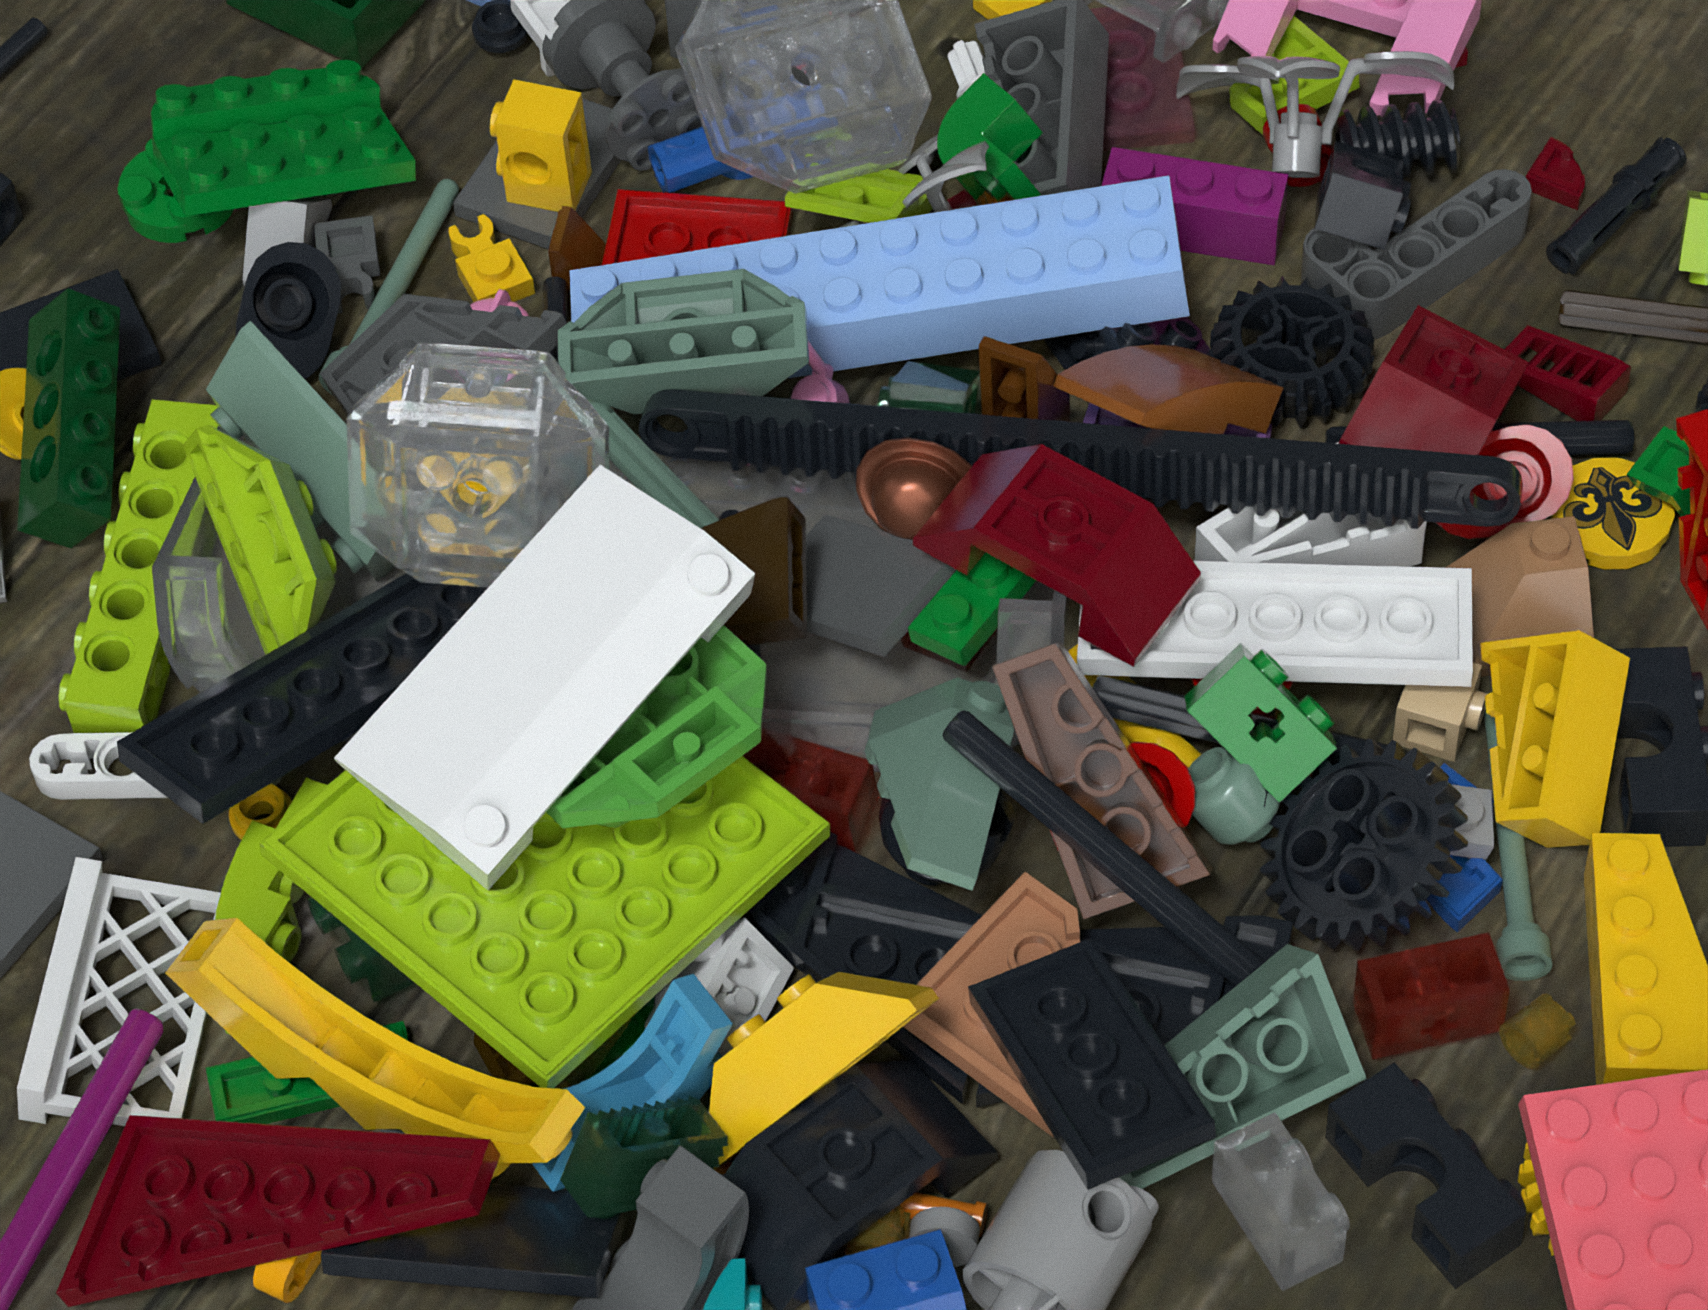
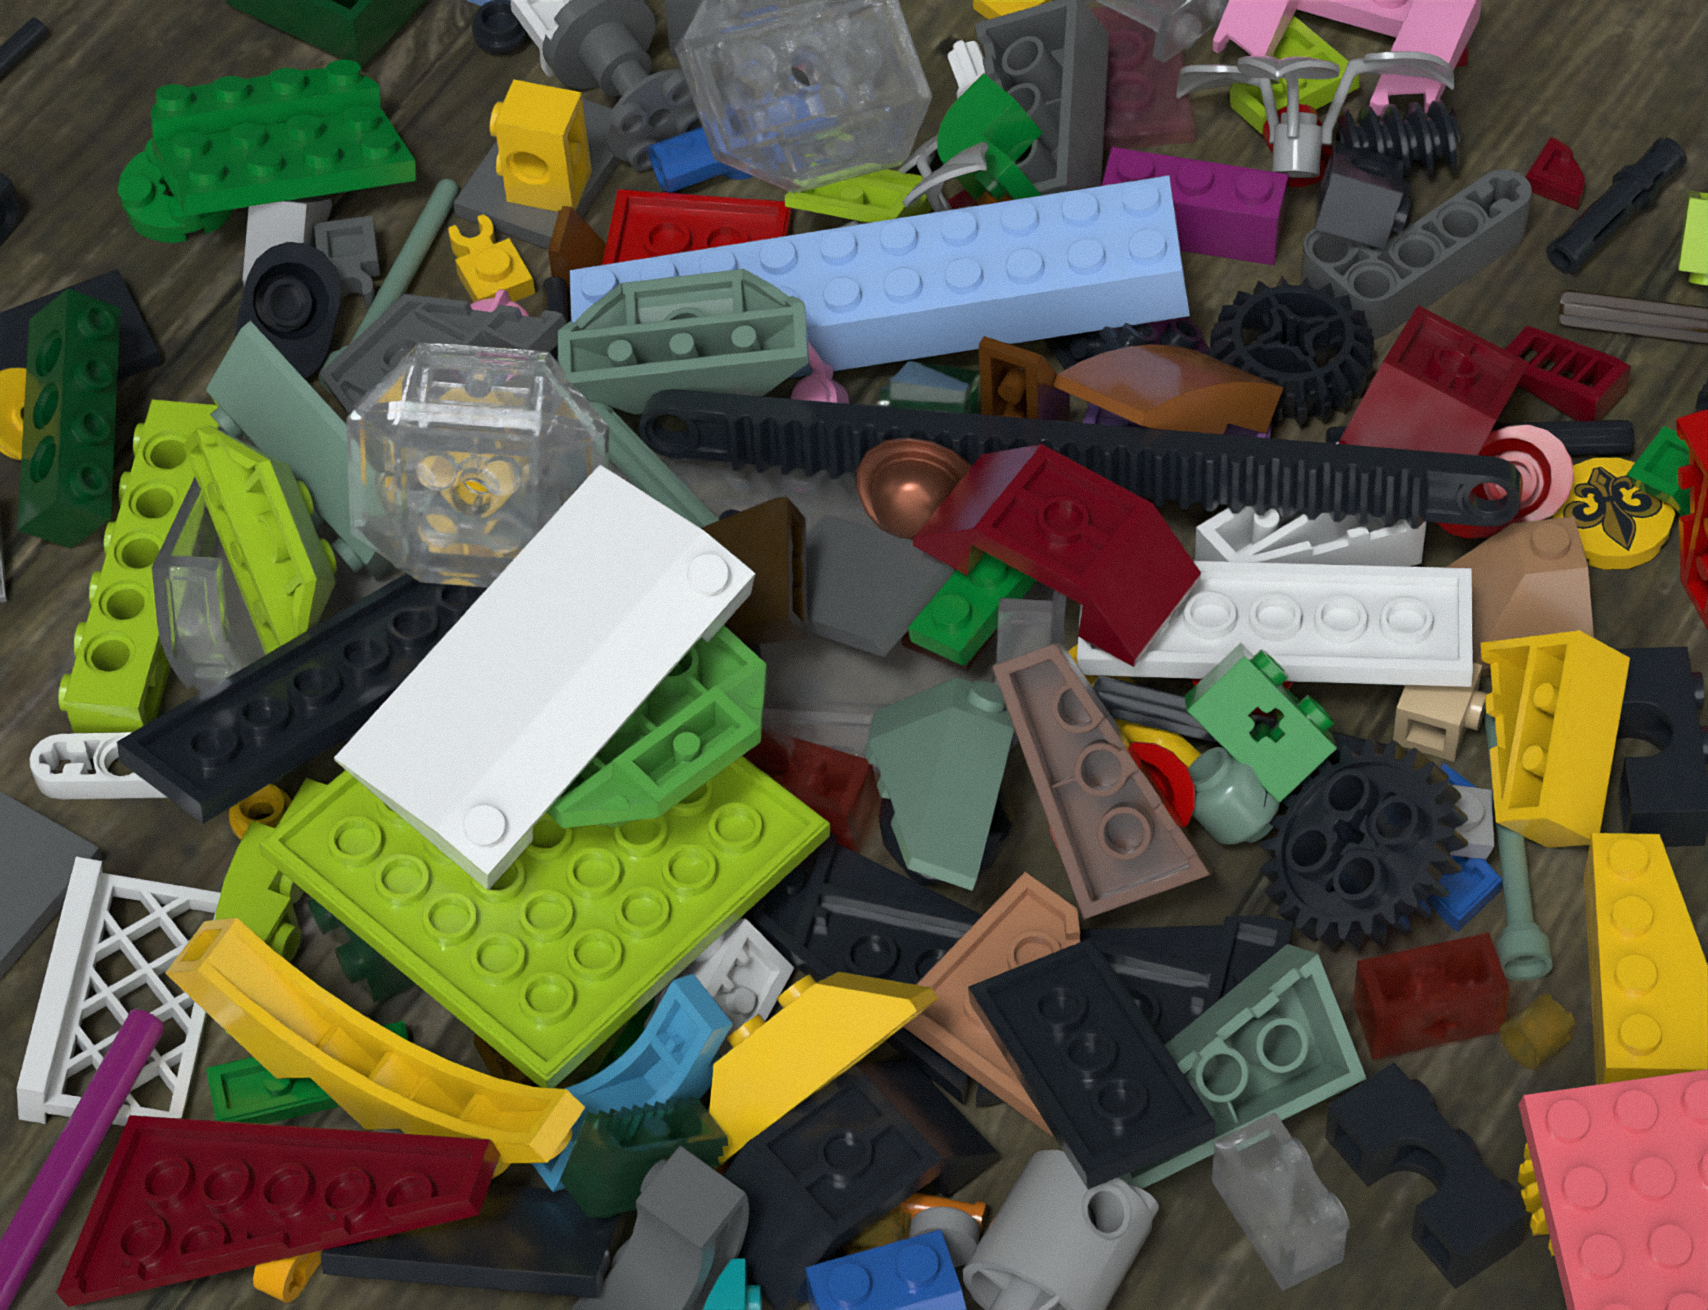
black axle [942,710,1265,986] -> none

